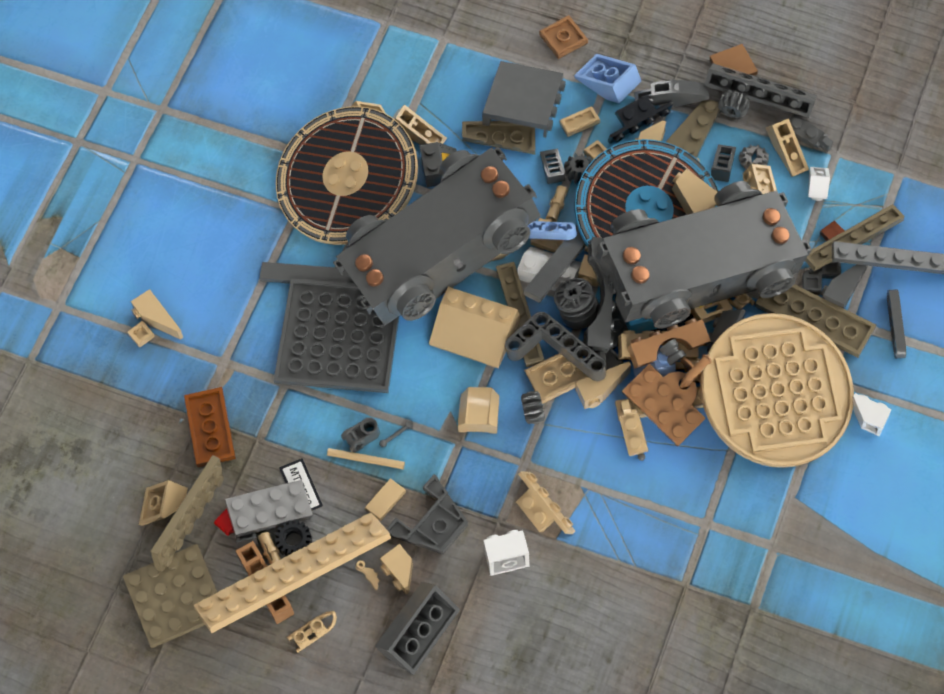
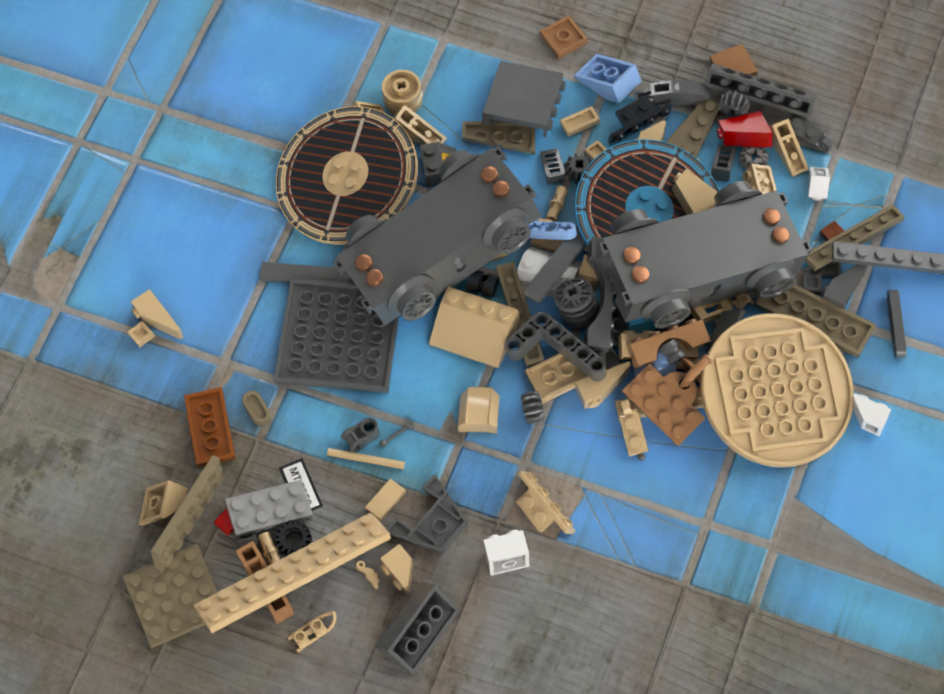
none -> dark tan tile [242,391,271,426]
none -> tan wheel [382,70,423,115]
none -> black wheel [466,270,499,299]
none -> red slope [716,111,772,147]

